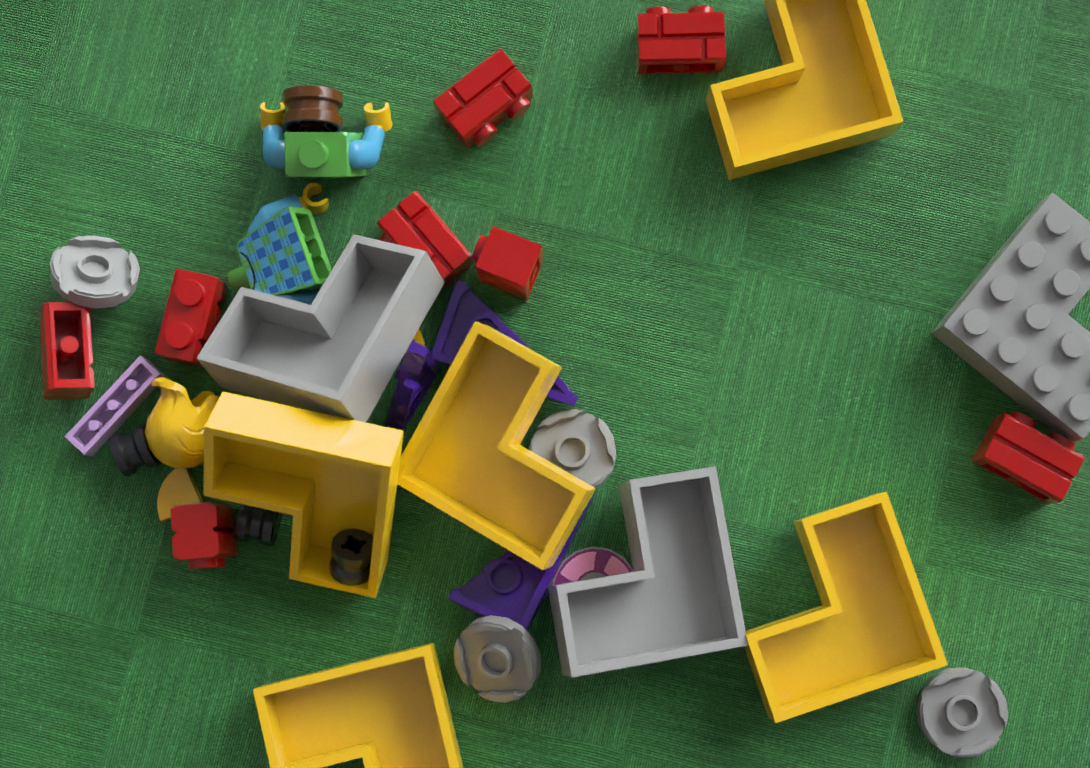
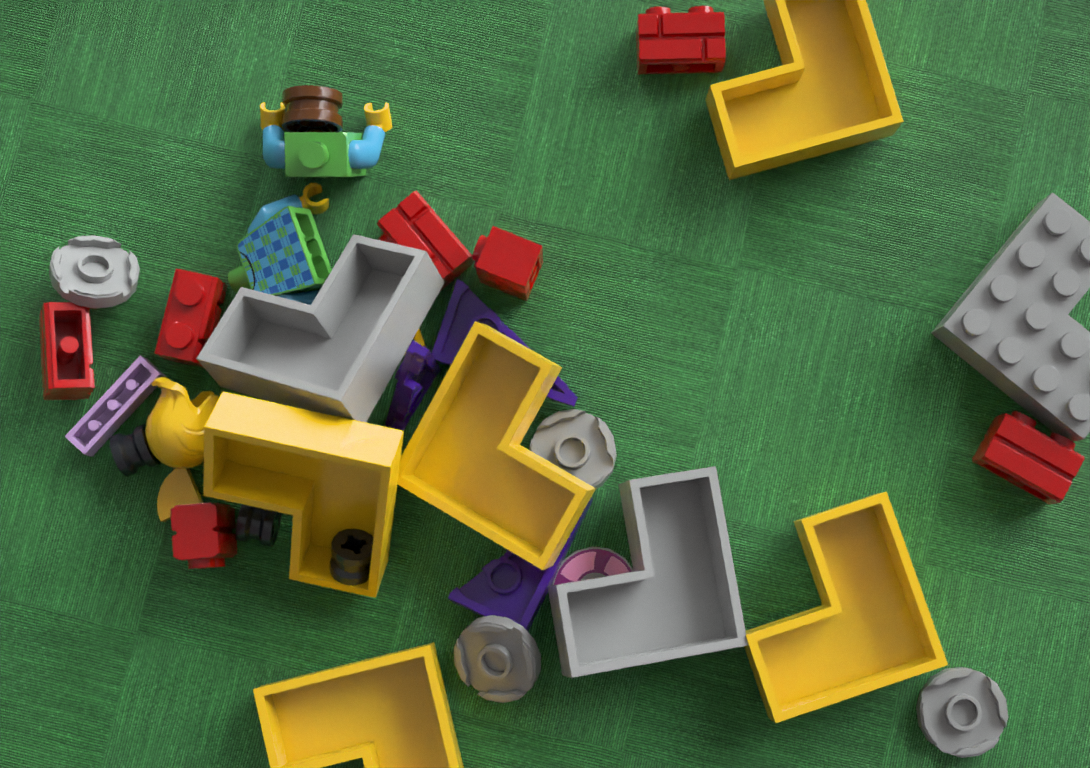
red brick [433,49,533,149] -> none

